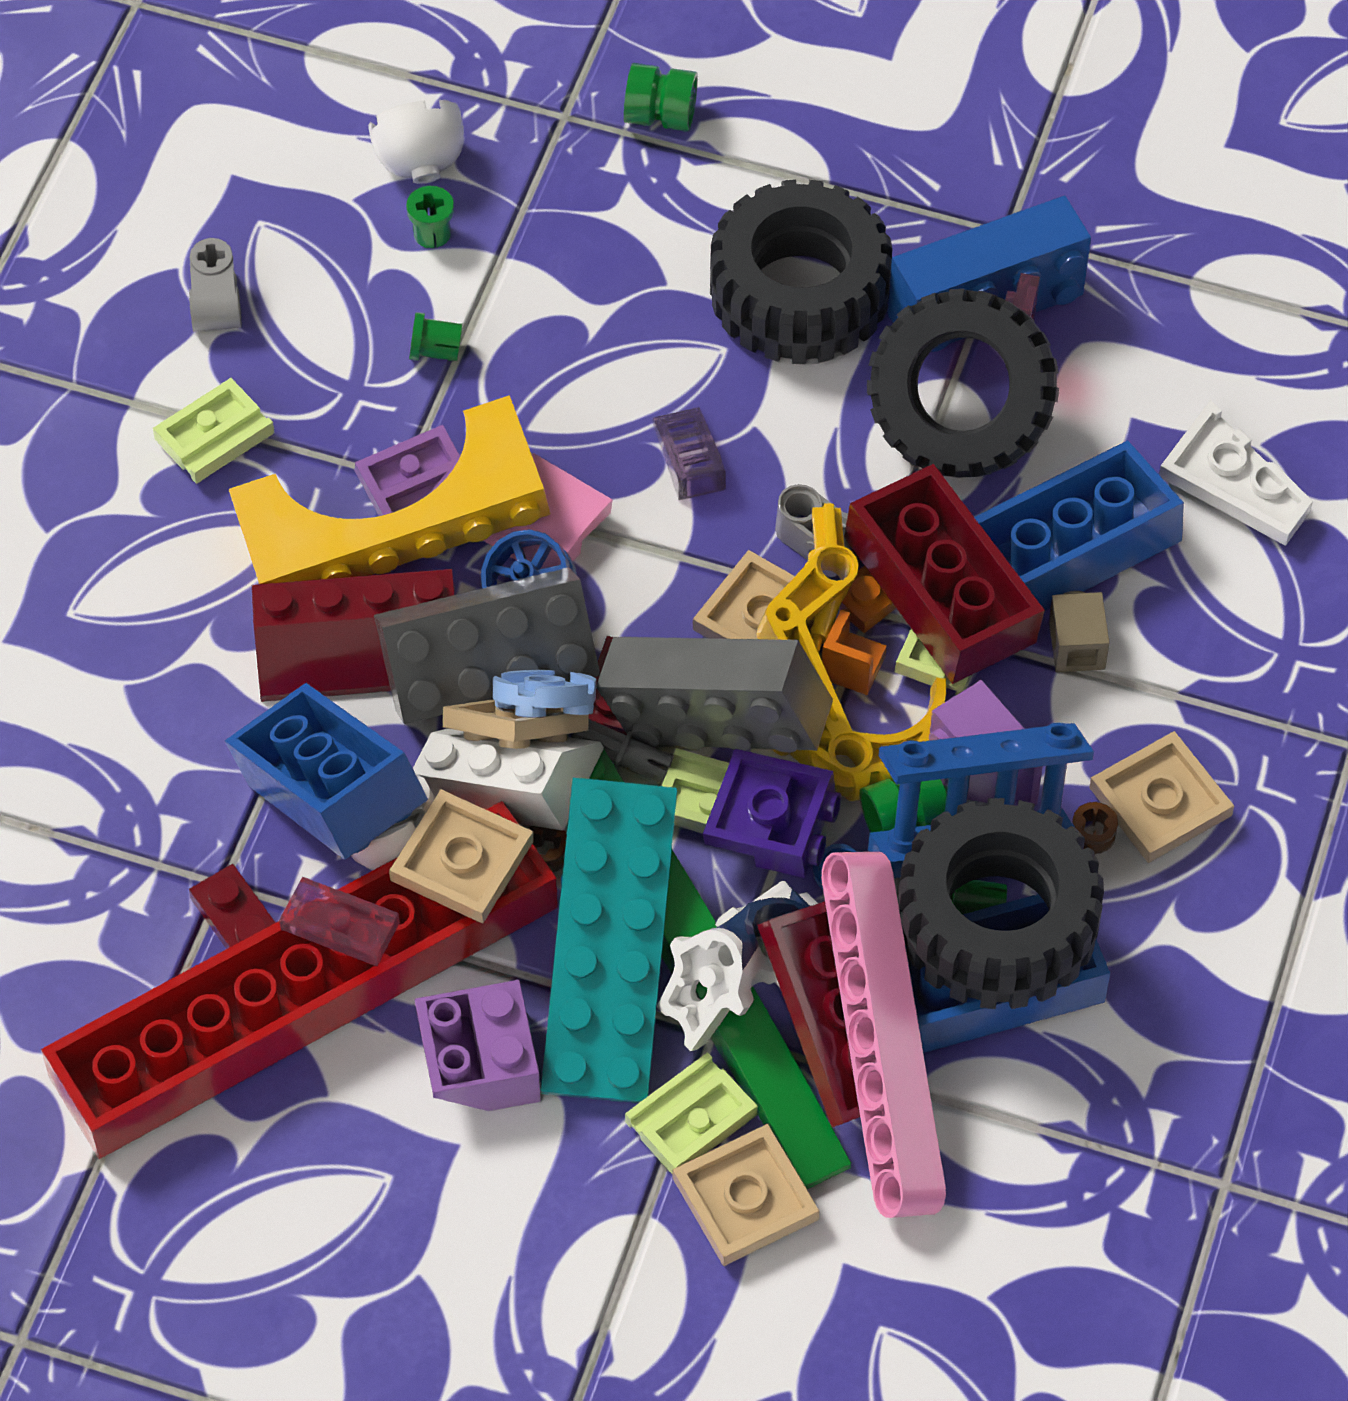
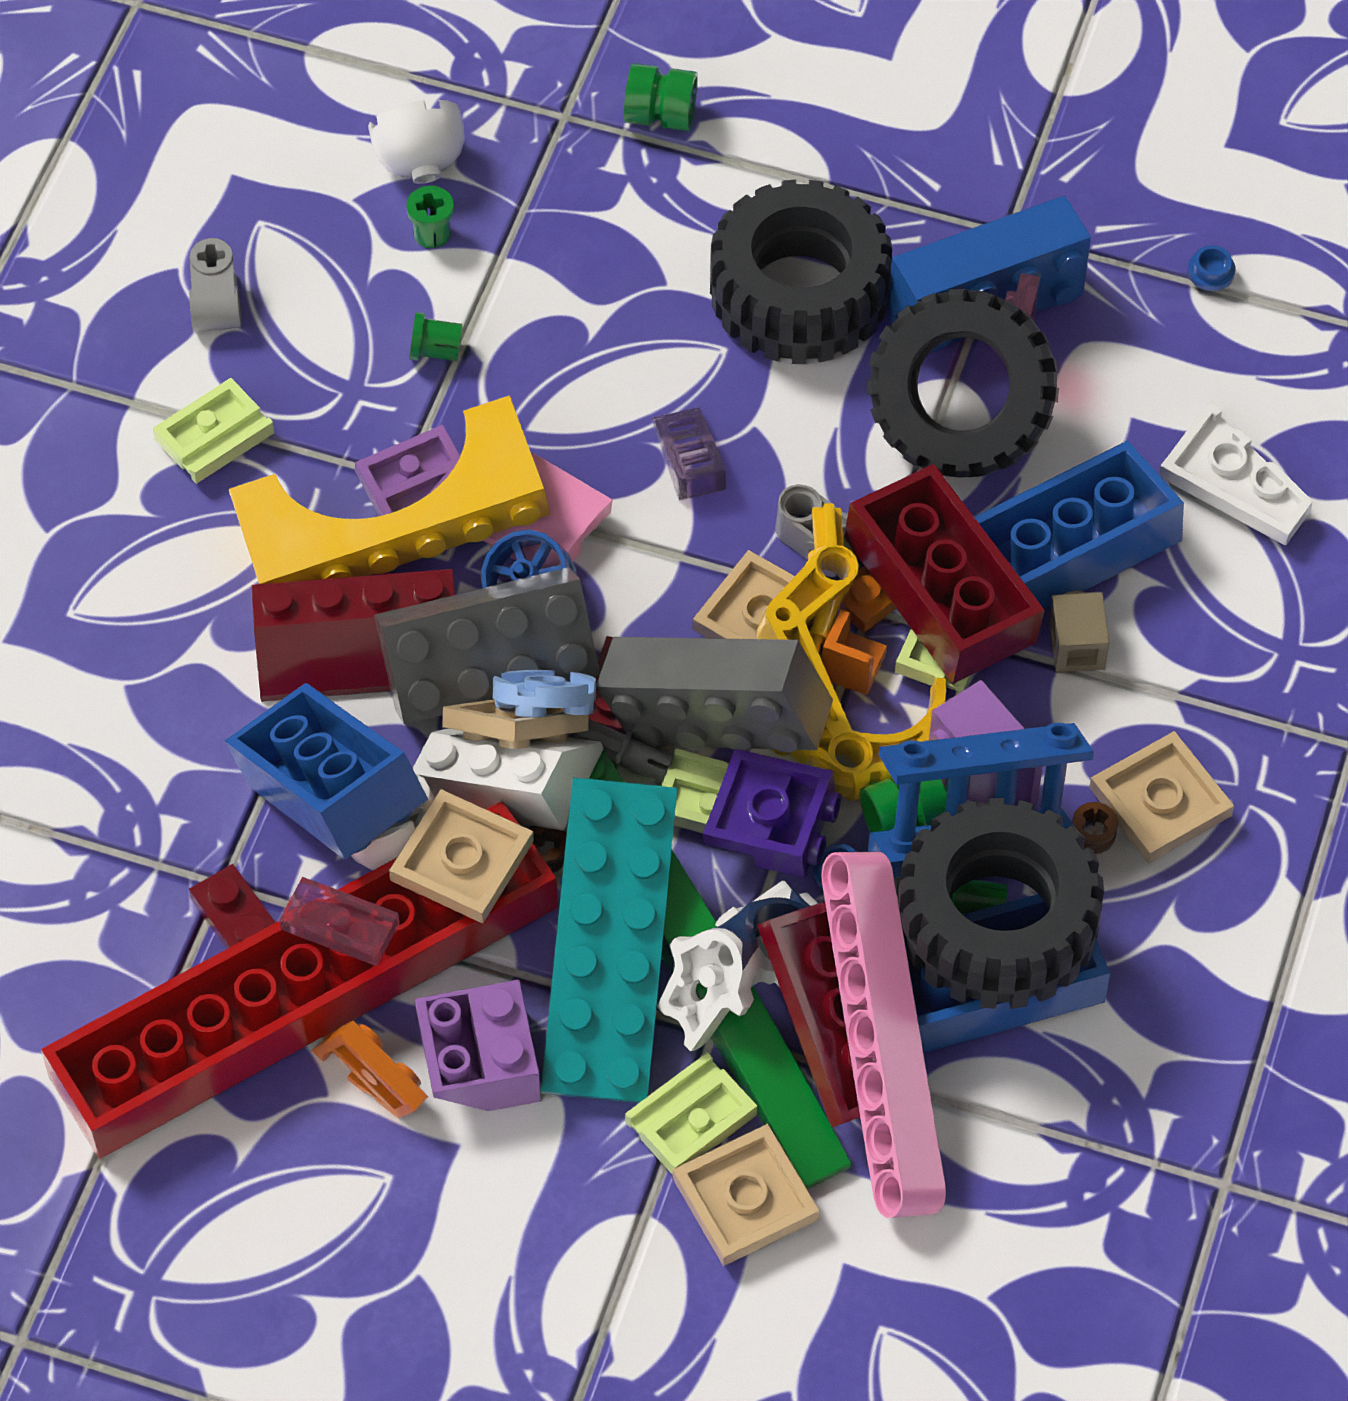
none -> orange wing [311,1020,428,1119]
none -> blue plate [1187,245,1236,291]

